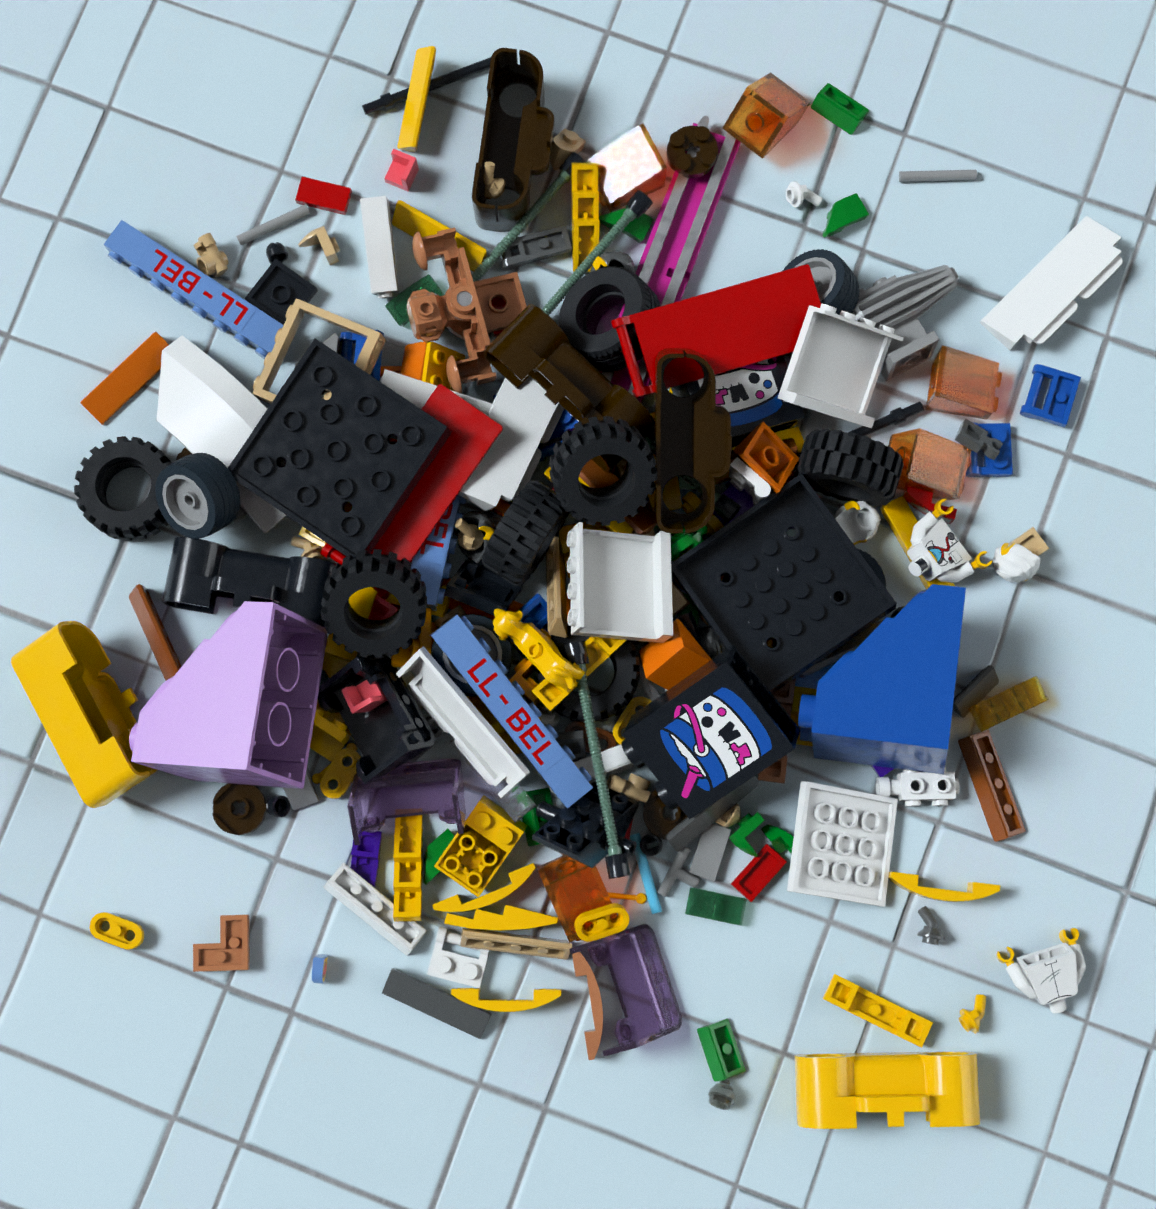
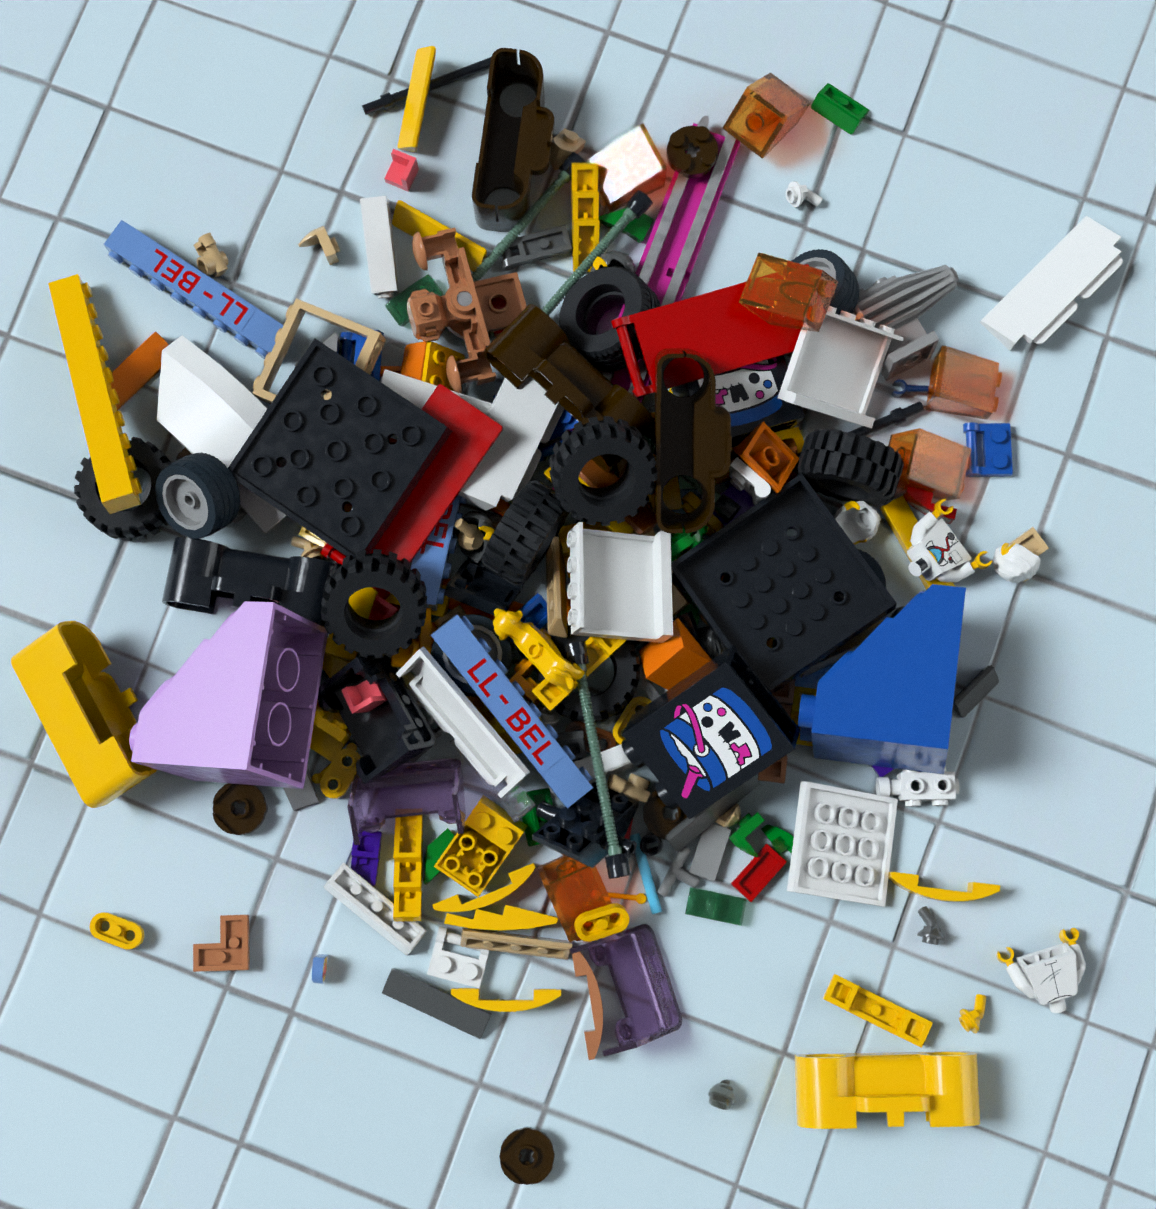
dark orange slope [129,584,182,681] -> none
light grey bar [236,204,310,245] -> none
black plate [244,259,318,325] -> none
black hinge [266,242,288,264] -> none
black hinge [266,795,290,817] -> none
red tile [295,176,352,215] -> none
tan plate [483,162,506,199] -> none
green slope [697,1018,746,1082] -> none
green slope [822,193,869,238] -> none
light grey bar [899,169,977,182] -> none
dark grey plate [955,418,1003,460] -> none
dark orange slope [958,730,1026,842] -> none
clear yellow beam [968,676,1049,732] -> none
blue plate [1020,364,1081,427] -> none
none -> yellow brick [48,274,142,514]
none -> dark brown plate [499,1127,555,1185]
none -> clear orange slope [739,253,838,332]
none -> dark blue hand [891,379,929,398]

